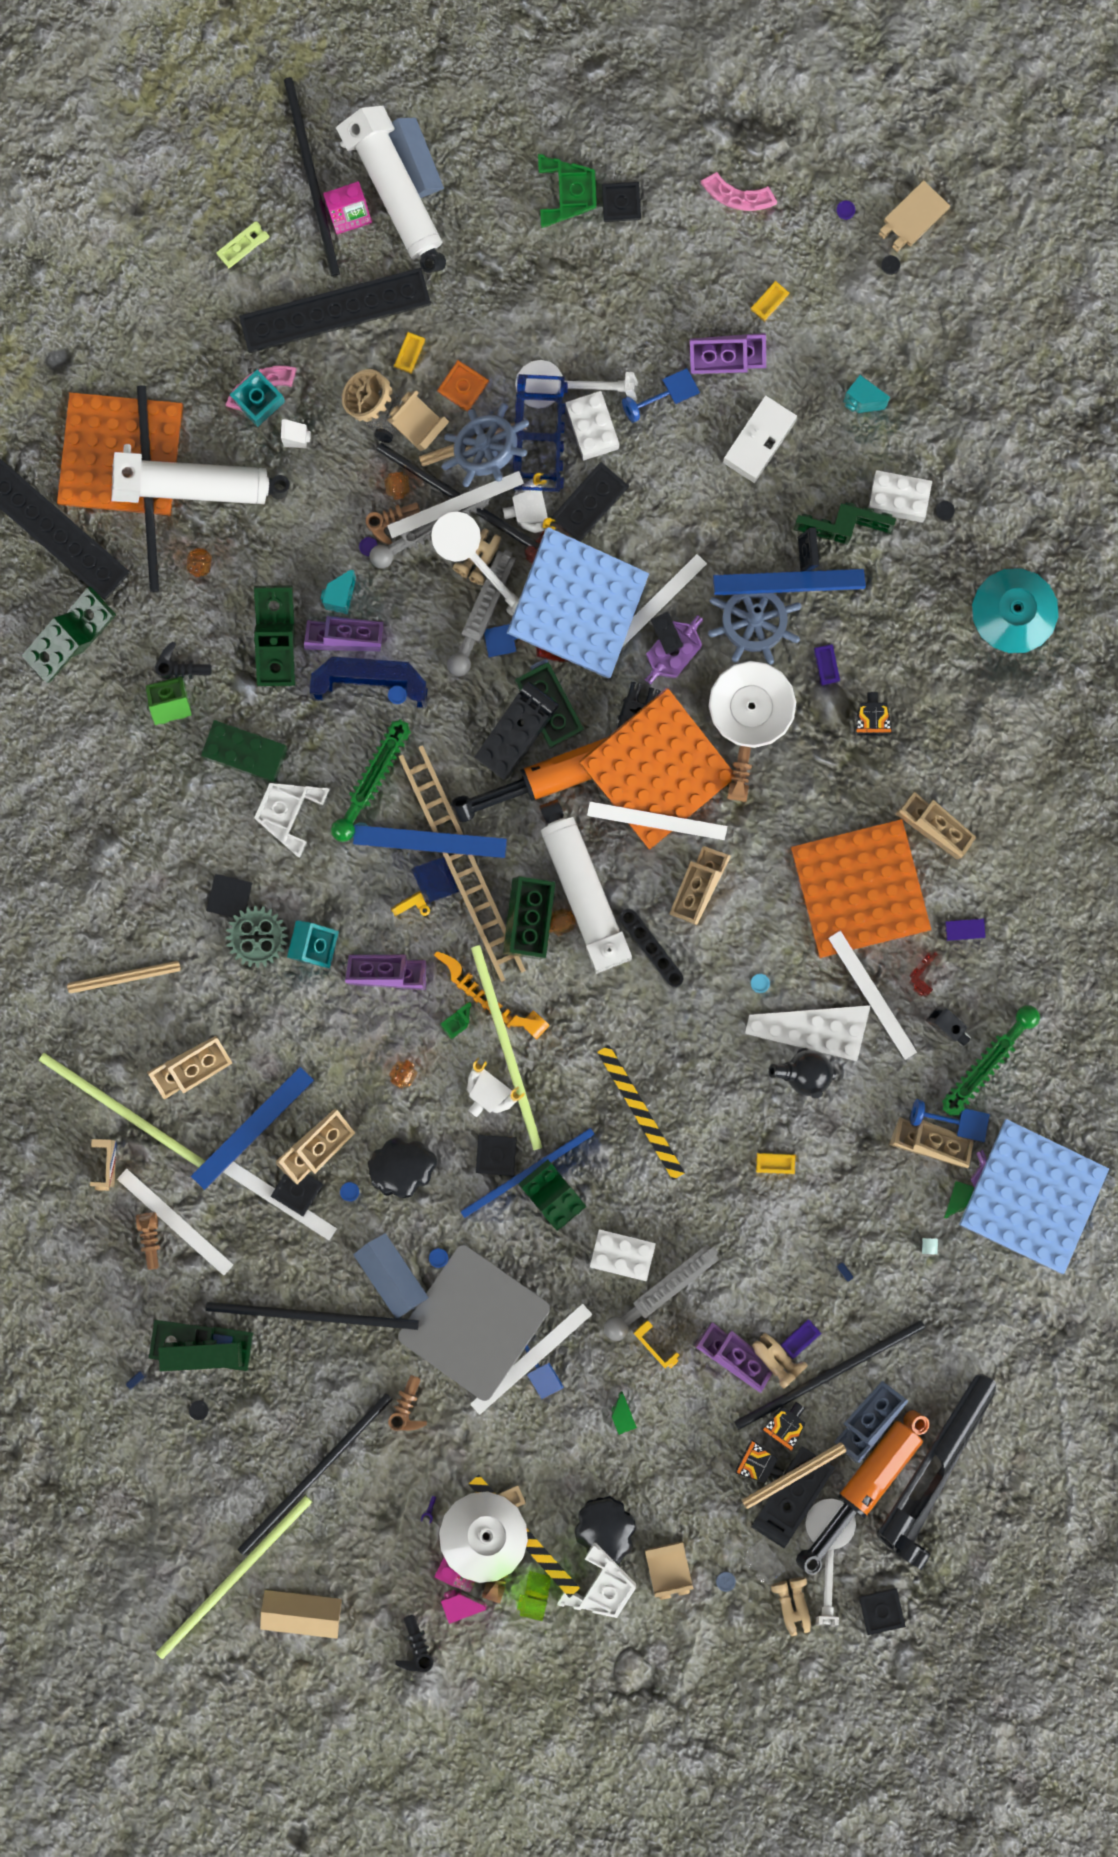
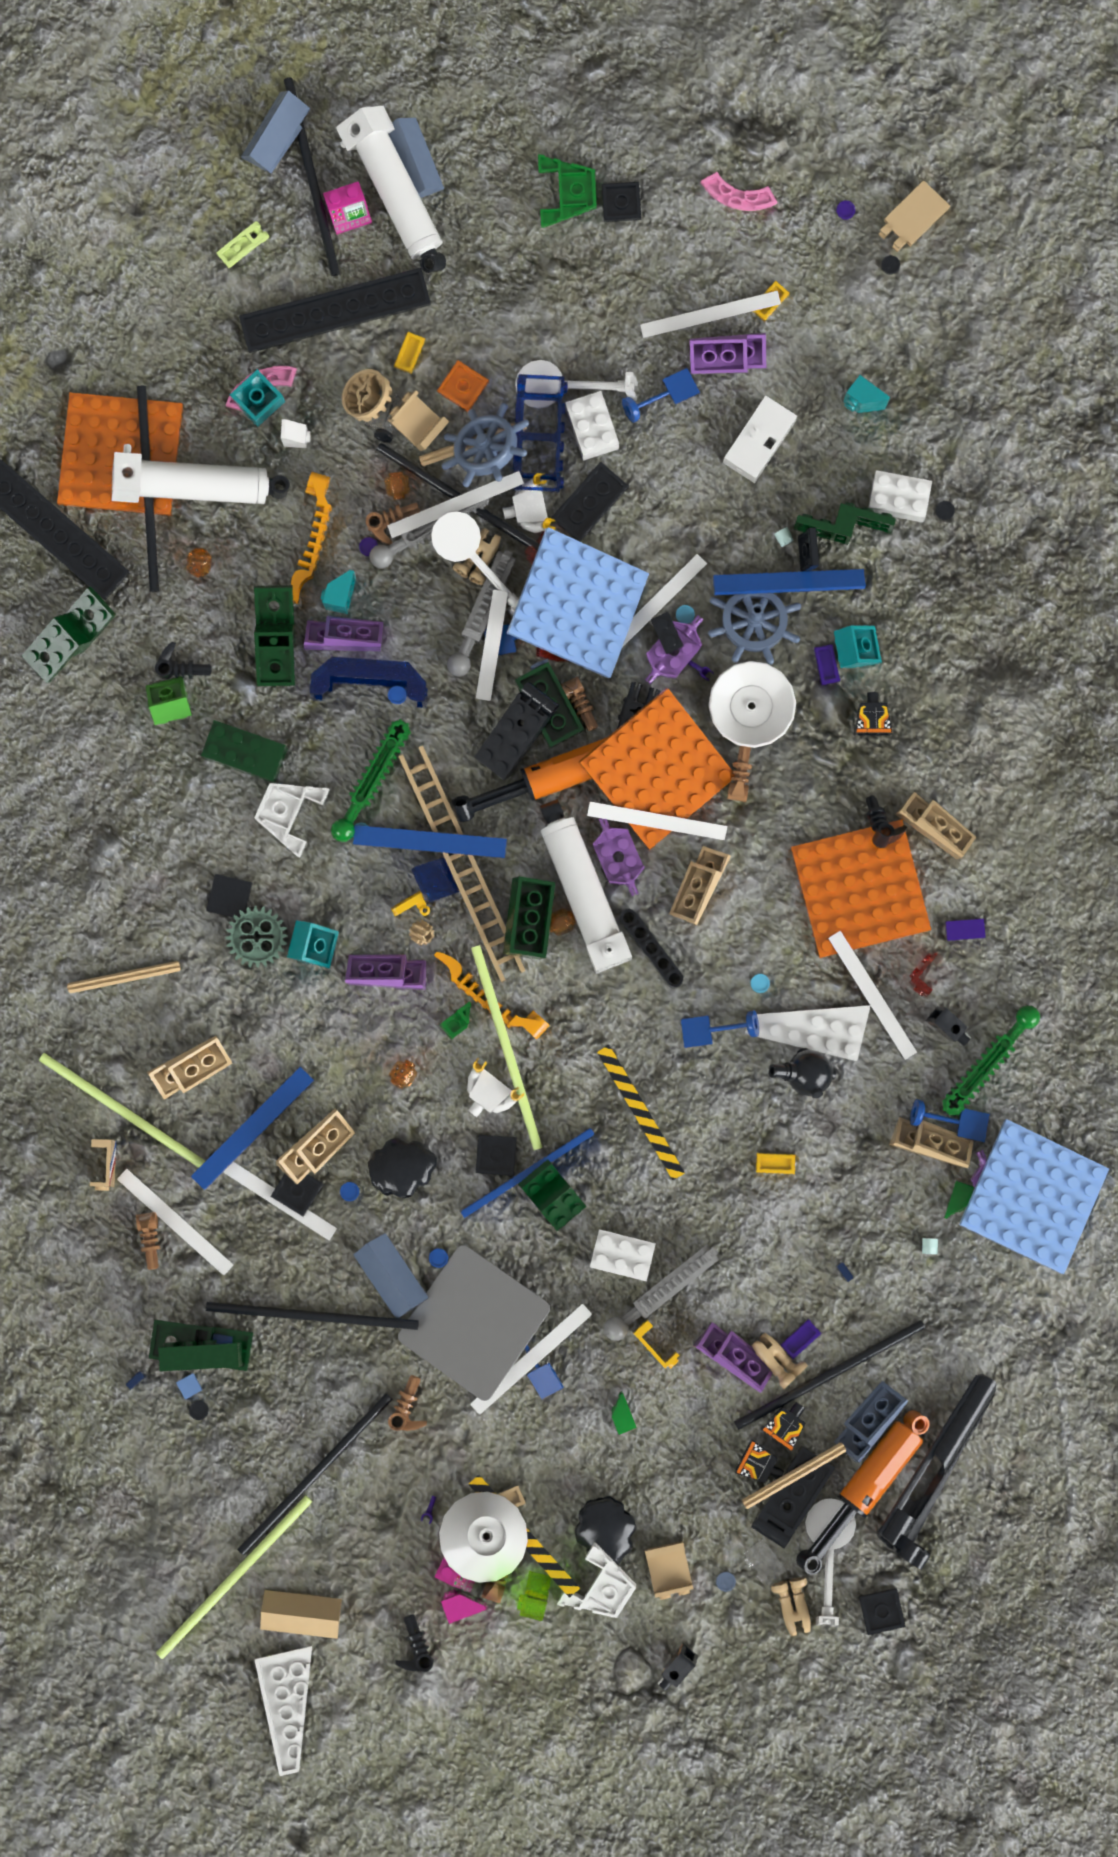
teal dish [972,568,1058,653] -> none
none -> medium blue tile [176,1373,203,1400]
none -> sand blue slope [241,91,310,174]
none -> white wing [254,1646,312,1776]
none -> light orange piece [291,472,332,604]
none -> tan gear [409,920,434,946]
none -> white sticker [476,590,508,701]
none -> medium nougat piece [561,677,598,731]
none -> medium lavender plate [593,818,645,897]
none -> white sticker [640,291,781,338]
none -> black torso [658,1643,698,1691]
none -> medium azure piece [676,605,695,624]
none -> blue piece [681,1010,759,1048]
none -> dark purple hand [688,660,714,681]
none -> light aqua hose [774,527,794,547]
none -> teal slope [834,625,882,668]
none -> black piece [866,795,907,848]

